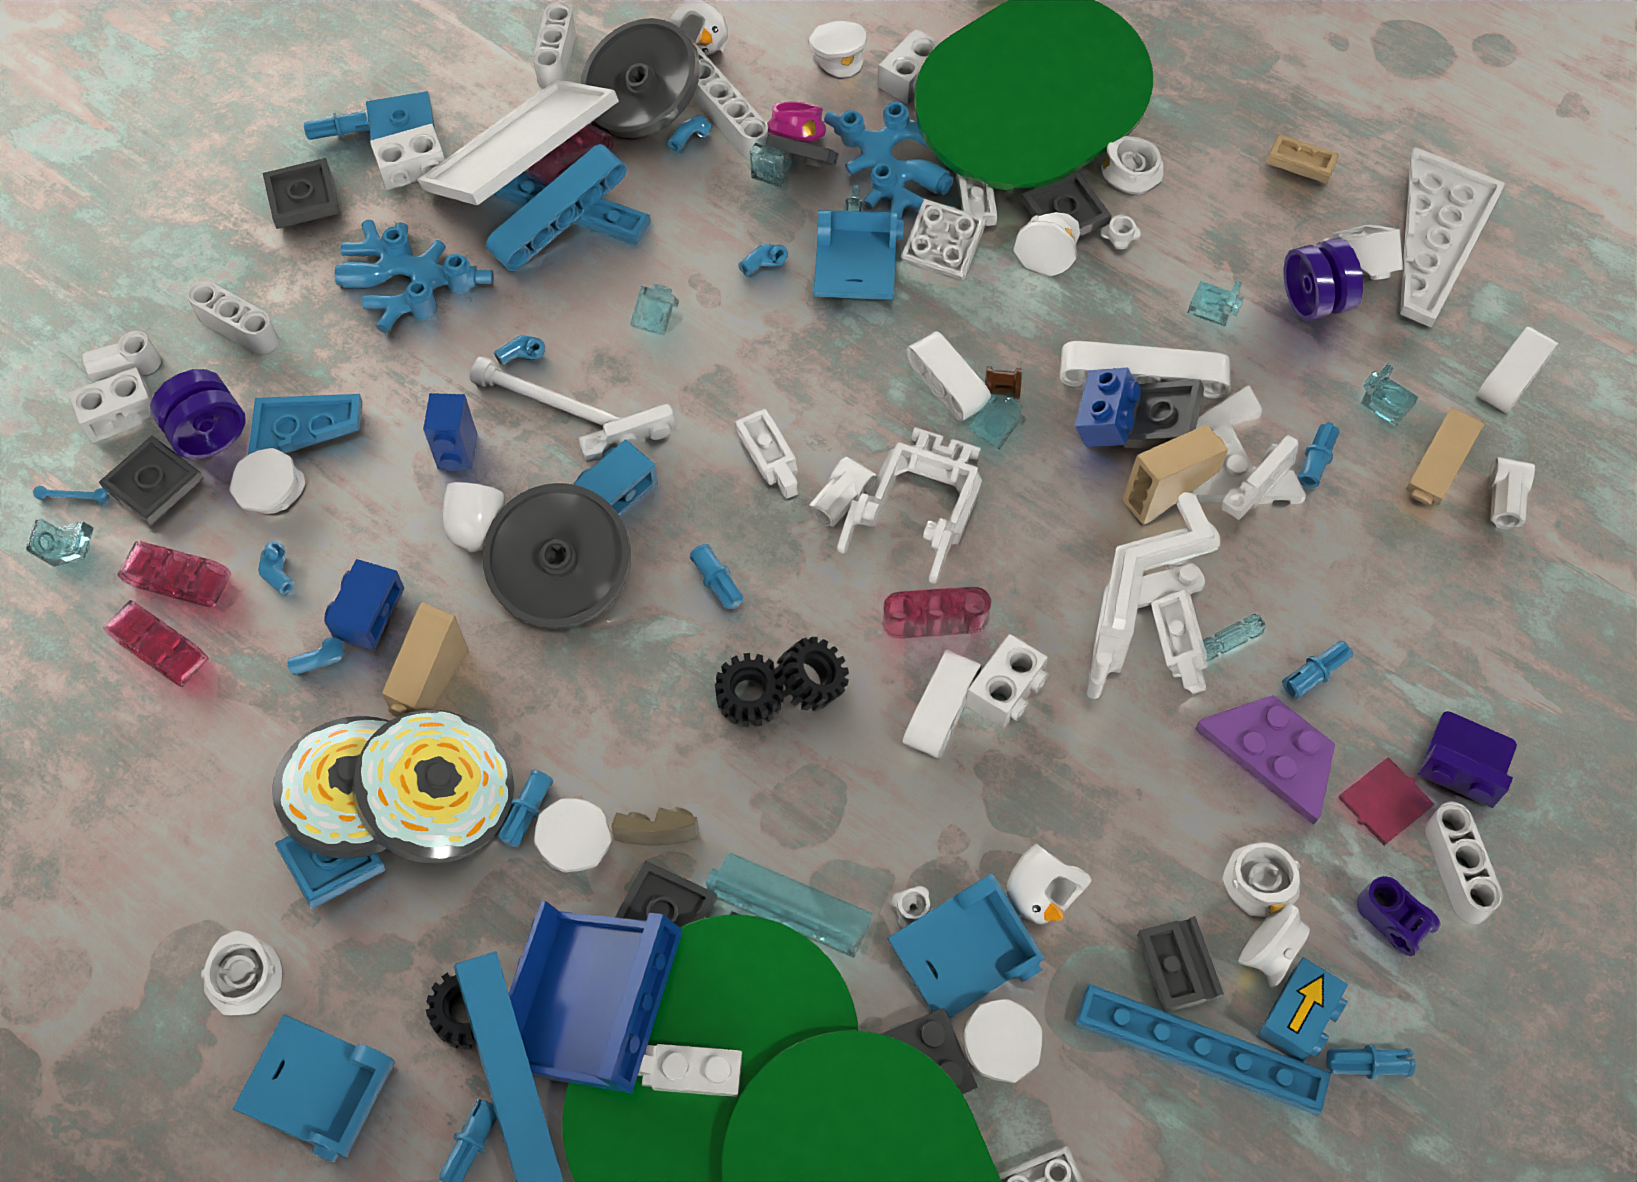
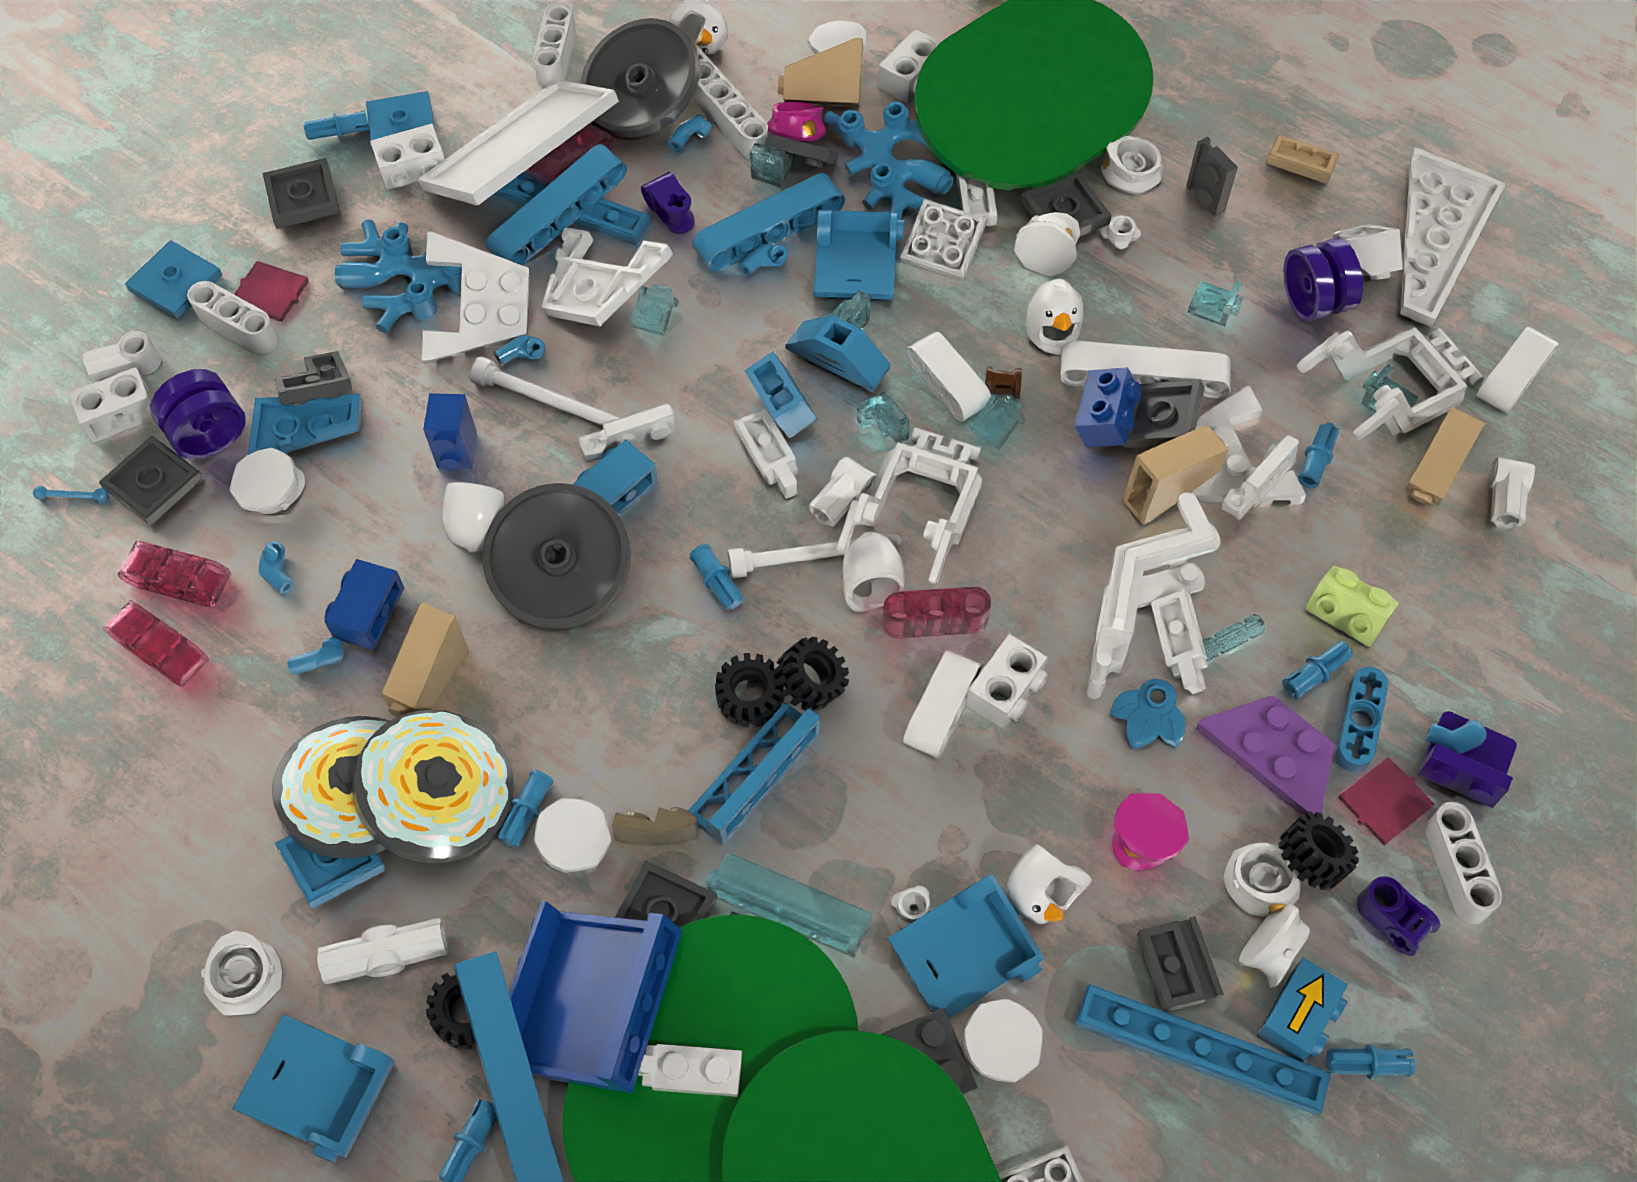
clear light blue bracket [26,519,94,567] -> none
clear light blue hand [844,185,865,211] -> none
none -> dark azure plate [125,240,223,320]
none -> clear pink piece [234,261,309,322]
none -> dark grey plate [274,351,352,405]
none -> white piece [317,918,448,985]
none -> white wing [422,232,529,364]
none -> white wing [542,227,673,326]
none -> dark purple piece [641,171,695,234]
none -> dark azure fence [688,702,821,845]
none -> dark azure beam [692,173,846,272]
none -> white piece [728,534,901,579]
none -> dark azure brick [744,351,818,438]
none -> tan slope [778,38,863,107]
none -> dark azure slope [785,315,890,392]
none -> clear light blue bracket [831,290,870,330]
none -> white piece [842,532,905,612]
none -> clear light blue bracket [856,391,910,444]
none -> white piece [1026,279,1083,355]
none -> dark azure plate [1110,679,1186,749]
none -> dark pink hat [1112,793,1189,871]
none -> dark grey plate [1186,136,1238,216]
none -> black tyre [1279,811,1359,890]
none -> white piece [1297,327,1484,440]
none -> yellowish green bracket [1305,565,1399,647]
none -> dark azure beam [1335,667,1388,772]
none -> dark azure arm [1425,720,1487,754]

